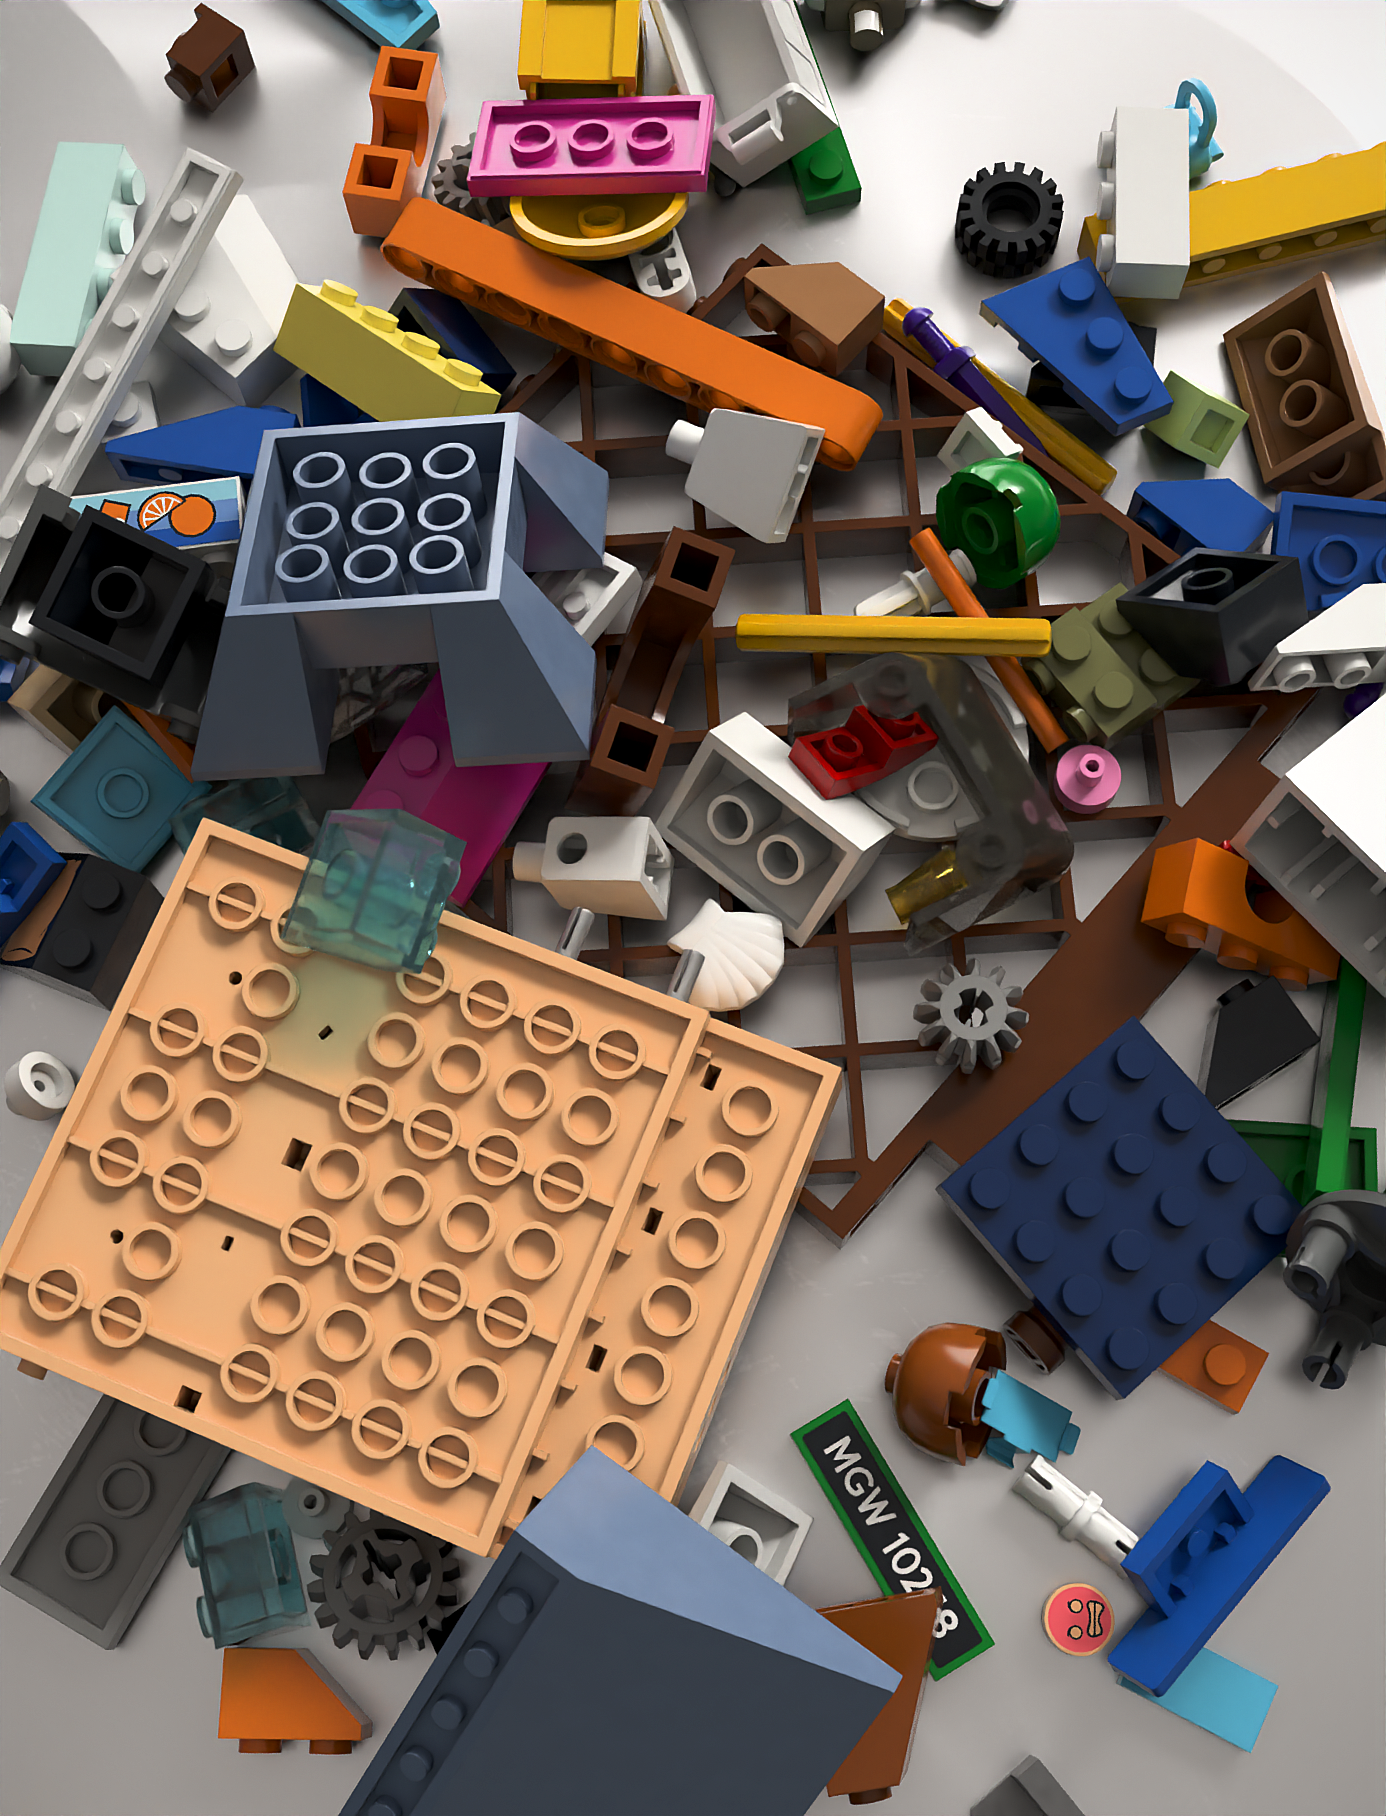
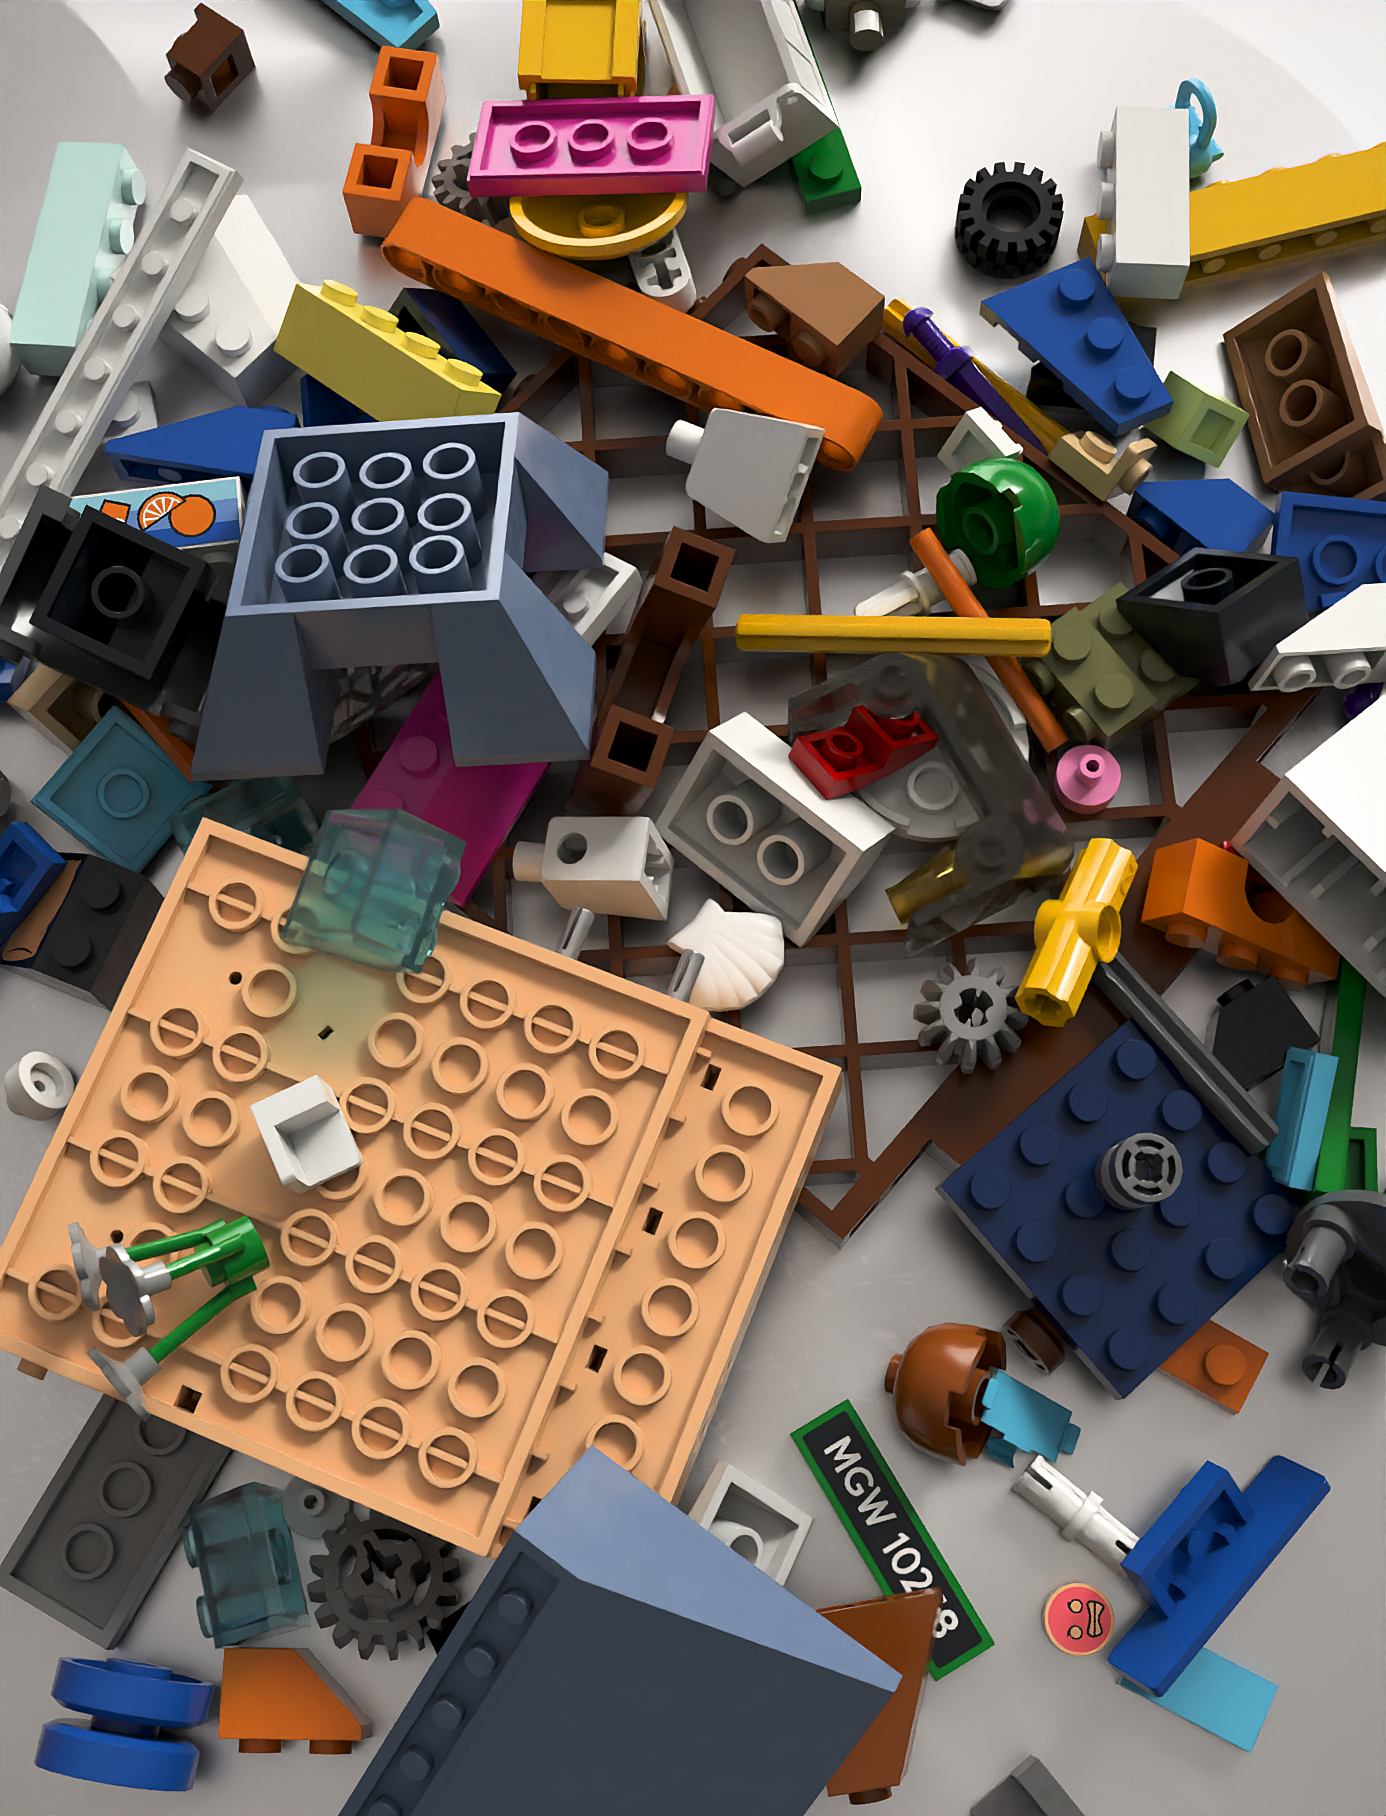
none -> blue wheel [34,1657,215,1792]
none -> plant [68,1215,270,1422]
none -> white panel [250,1075,363,1195]
none -> yellow piece [1014,838,1138,1027]
none -> tan bracket [1047,430,1158,502]
none -> dark grey axle [1091,951,1280,1155]
none -> flat silver wheel [1095,1133,1183,1211]
none -> medium azure tile [1264,1046,1339,1191]

